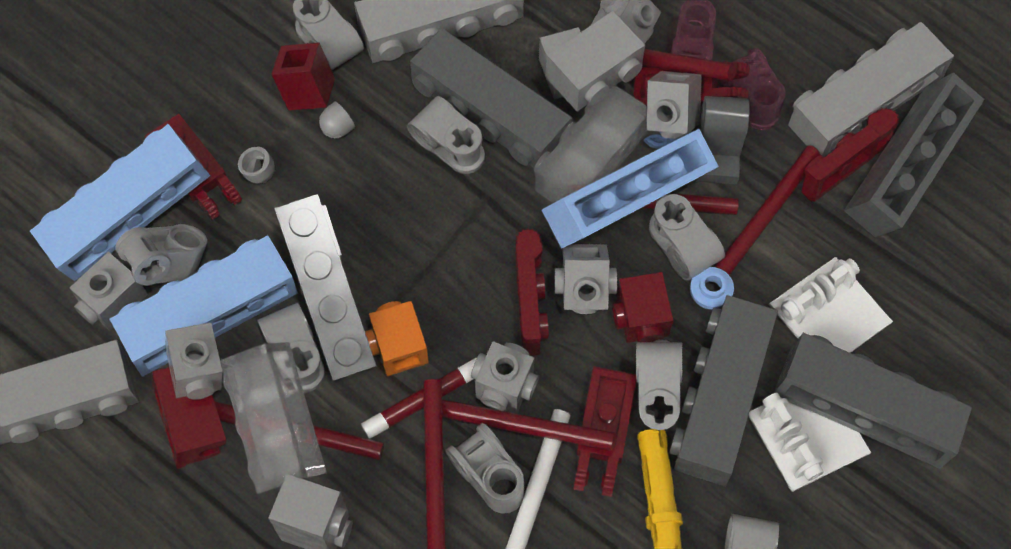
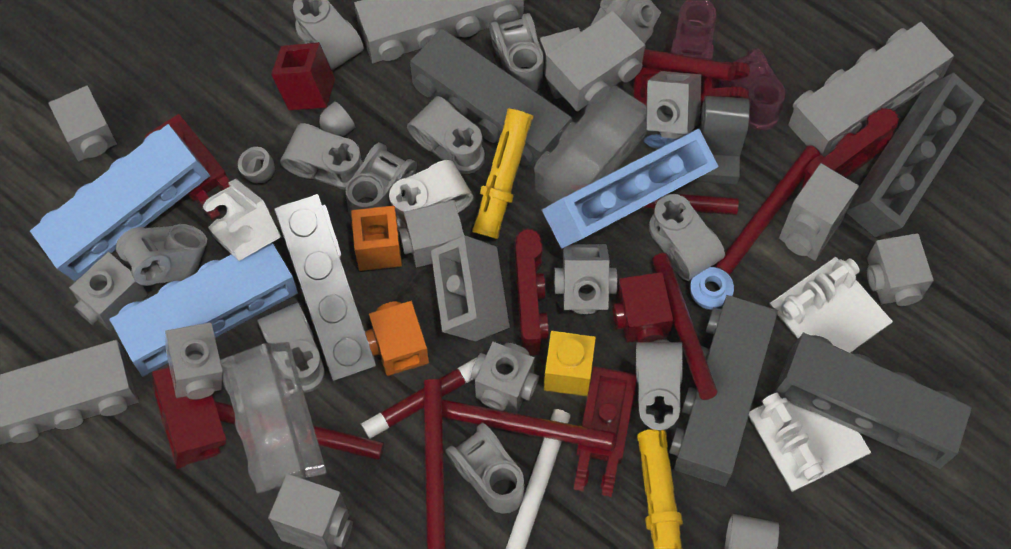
none -> light grey brick [48,85,117,162]
none -> white hinge [203,179,281,261]
none -> light grey piece [280,123,363,190]
none -> light grey piece [346,142,417,220]
none -> orange brick [351,206,402,271]
none -> white piece [389,160,474,229]
none -> light grey brick [398,200,464,268]
none -> light grey brick [431,235,510,341]
none -> yellow pin [472,108,534,239]
none -> light grey piece [489,13,543,92]
none -> yellow brick [544,331,596,396]
none -> dark red bar [652,253,717,400]
none -> light grey brick [779,163,859,261]
none -> light grey brick [867,233,934,306]

